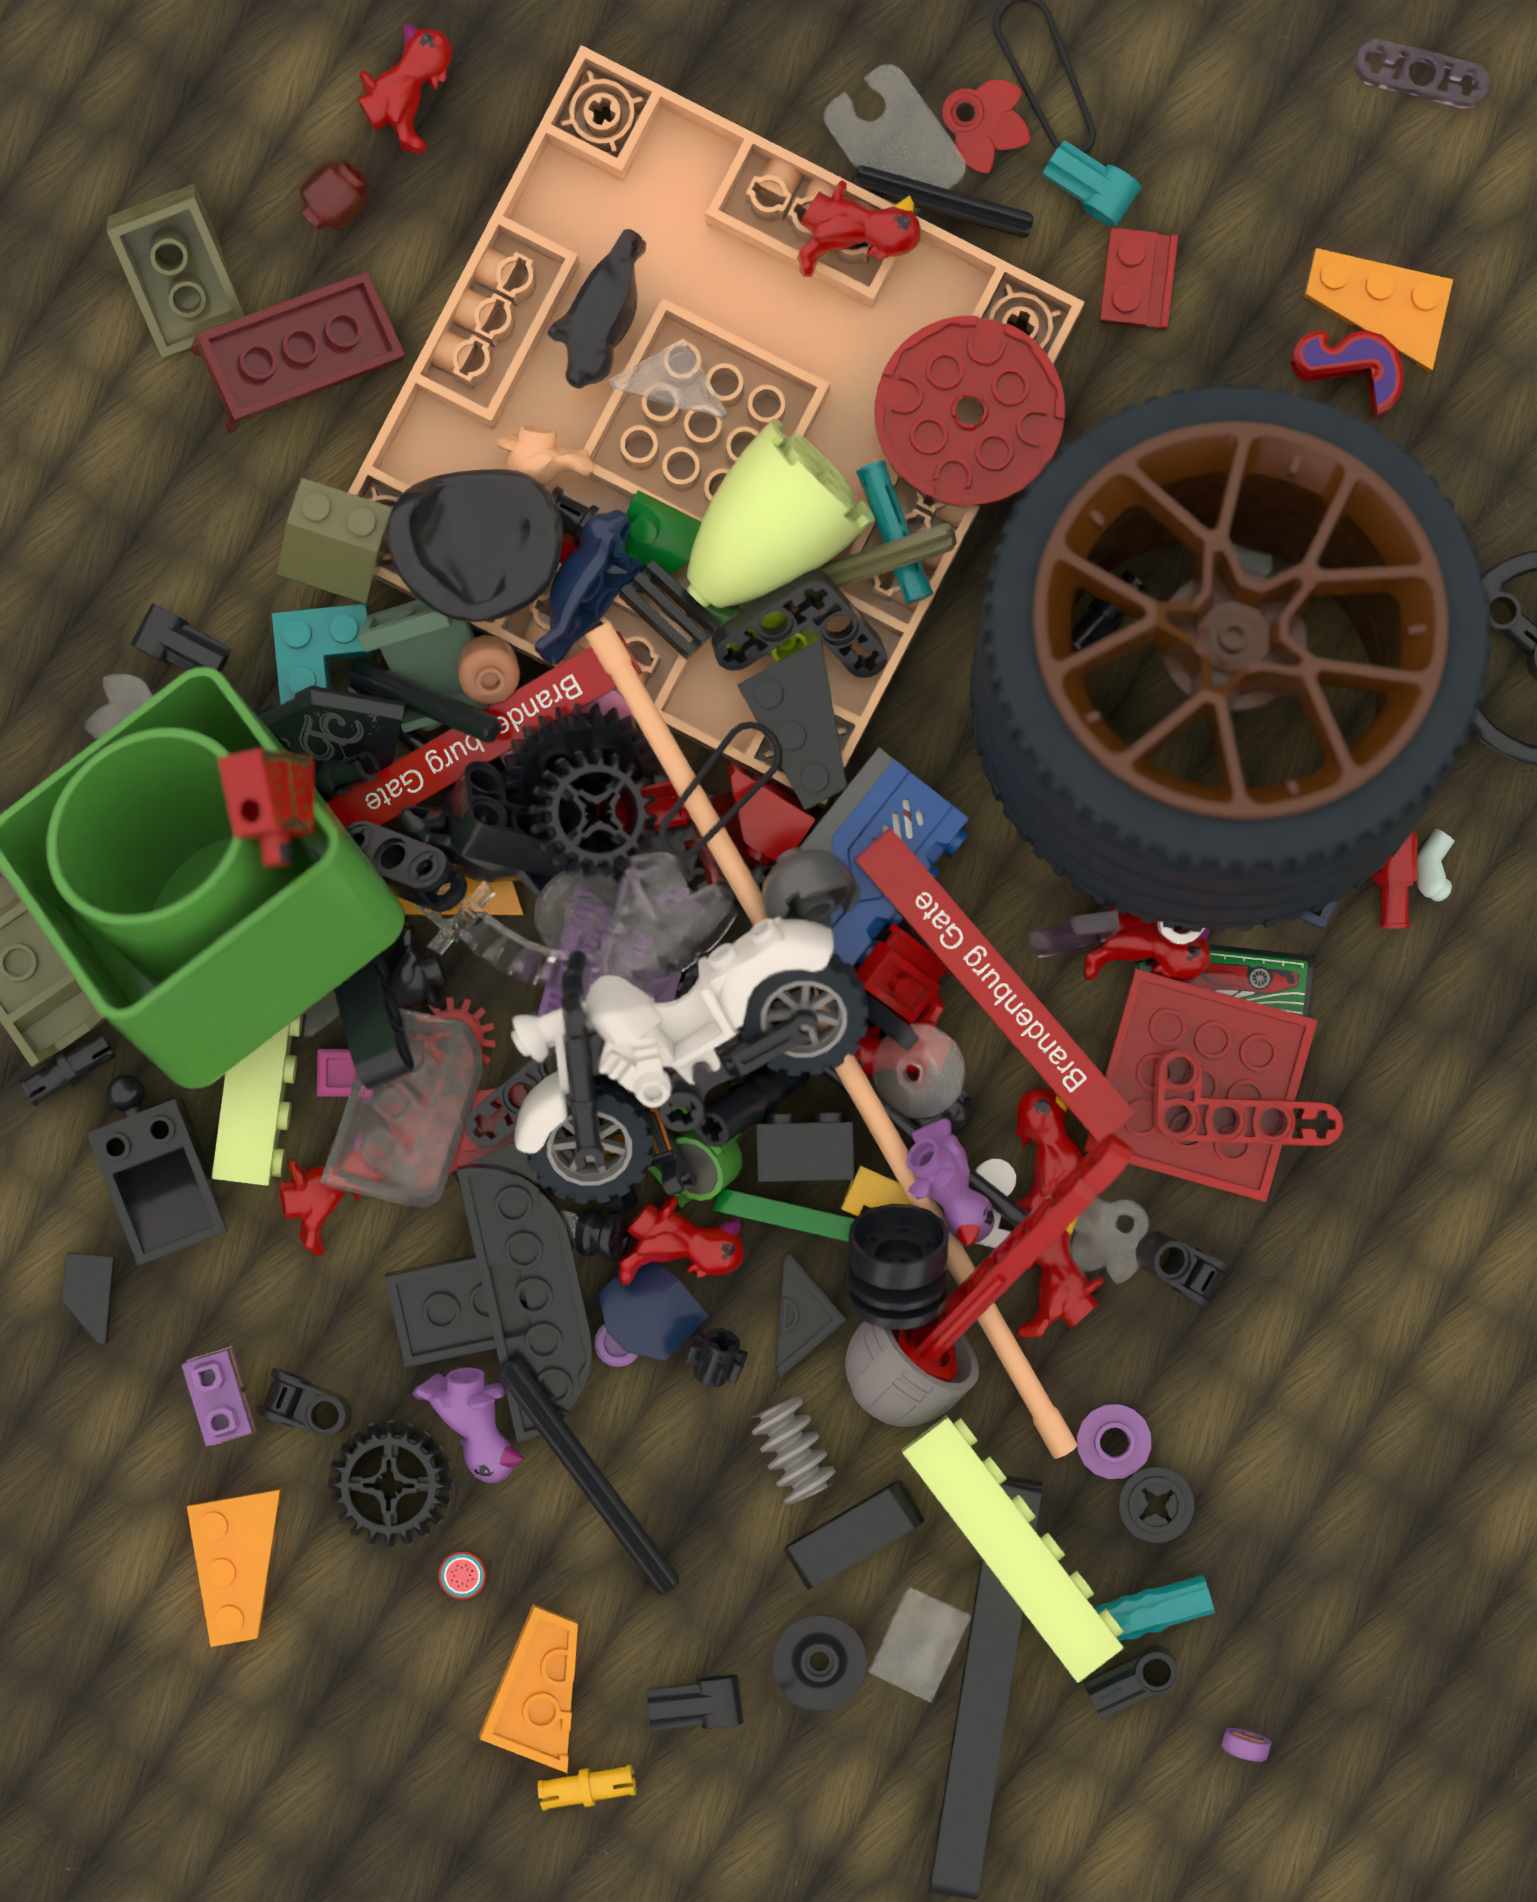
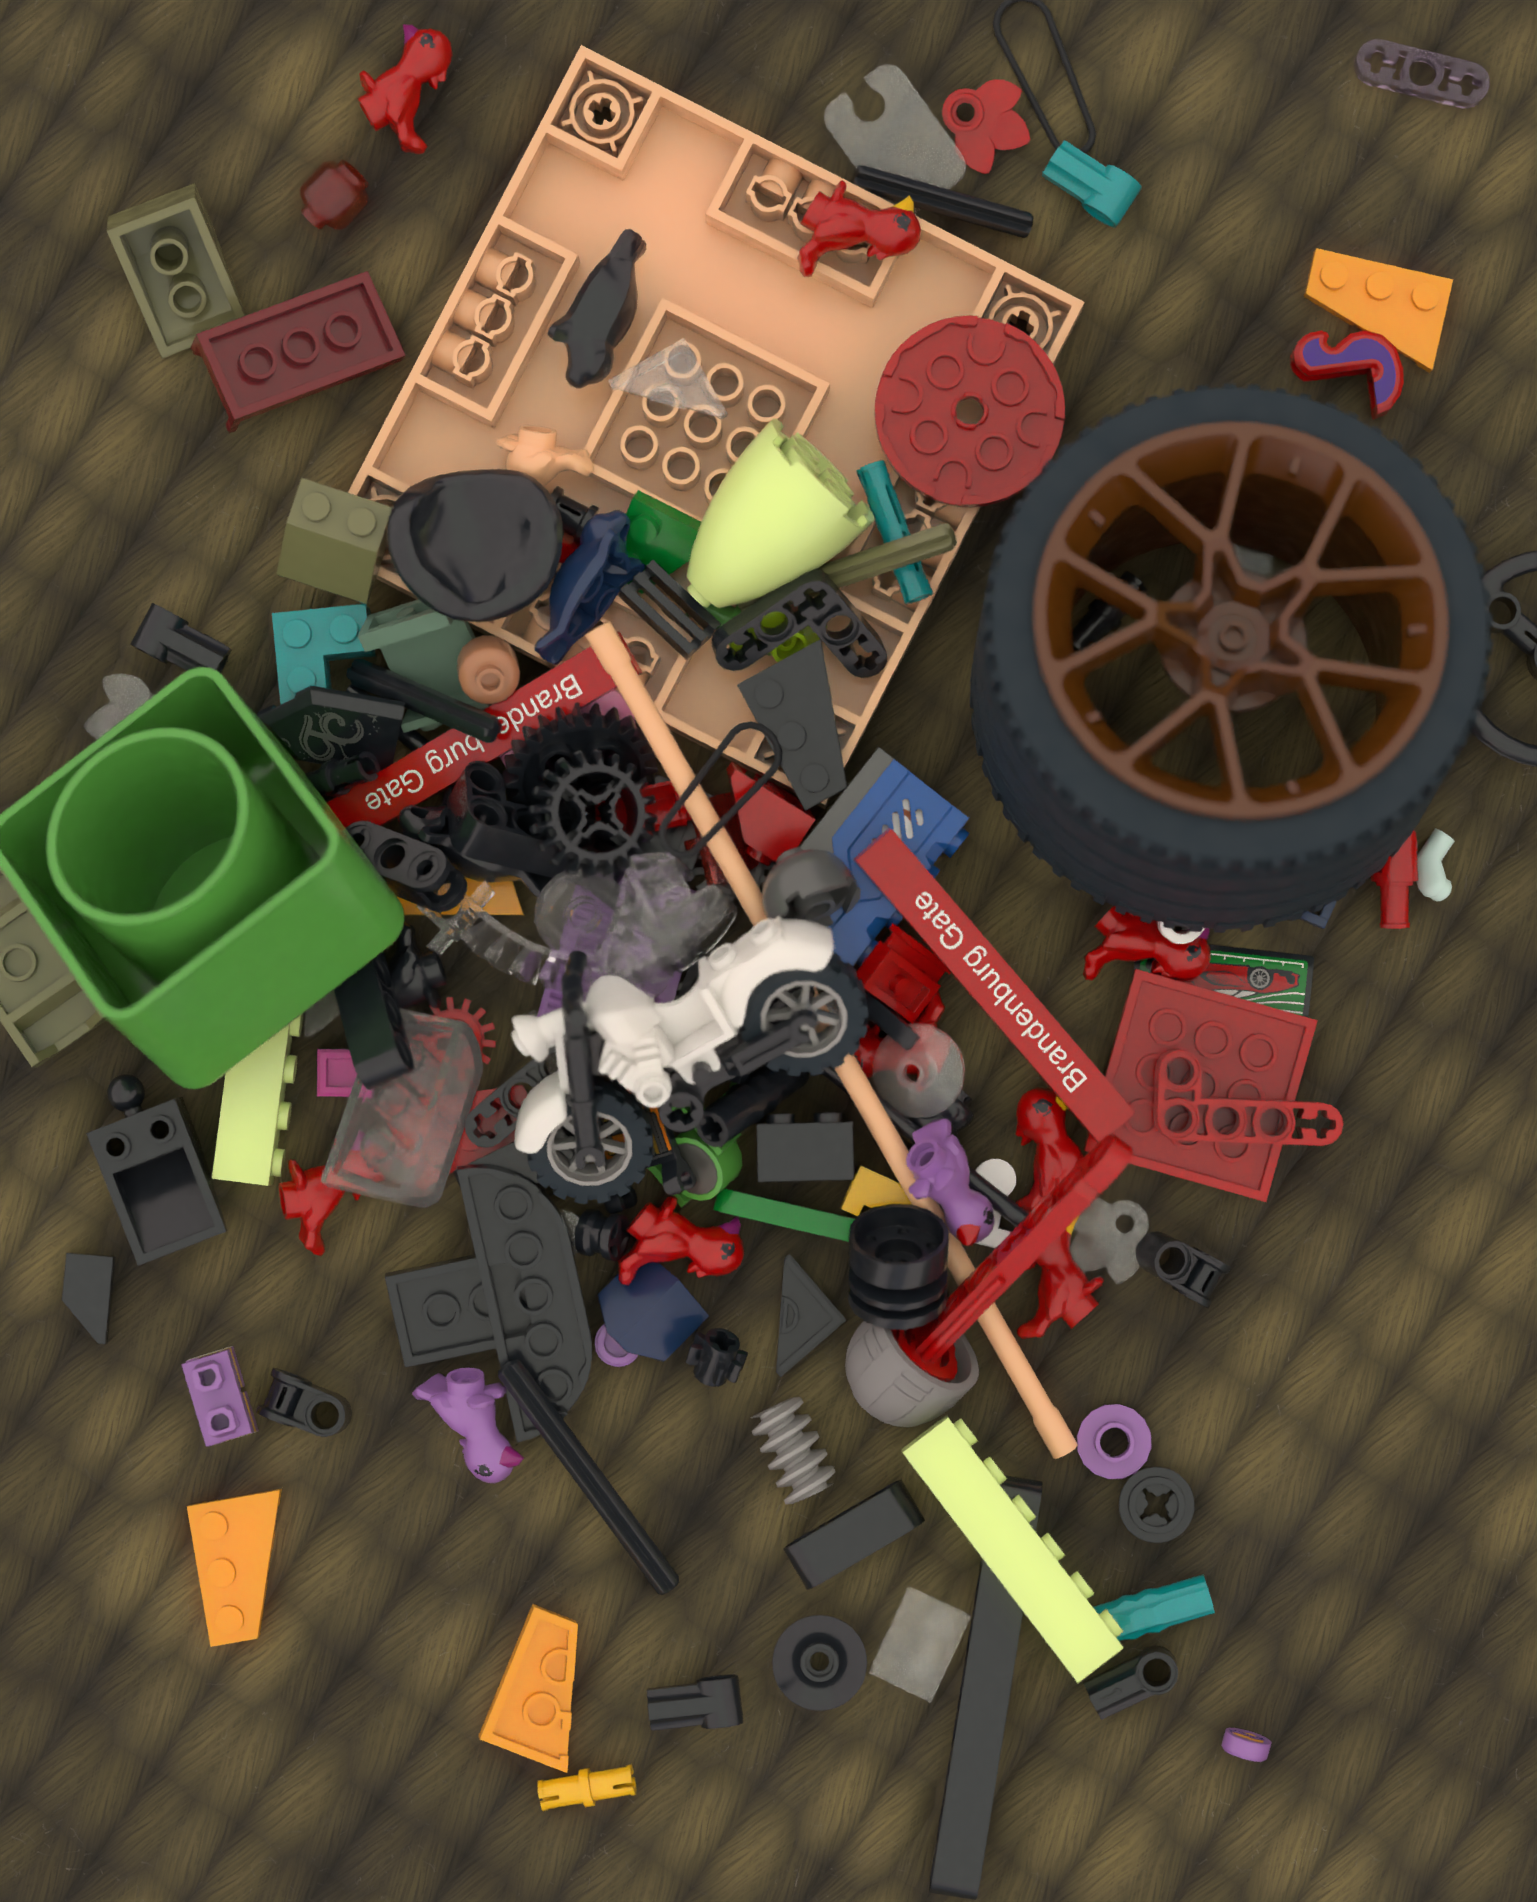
black pin [19,1032,116,1107] -> none
red torso [218,749,315,868] -> none
black gear [326,1419,455,1549] -> none
tile [439,1550,487,1599] -> none
tile [1028,910,1120,958] -> none
red plate [1099,227,1178,331] -> none

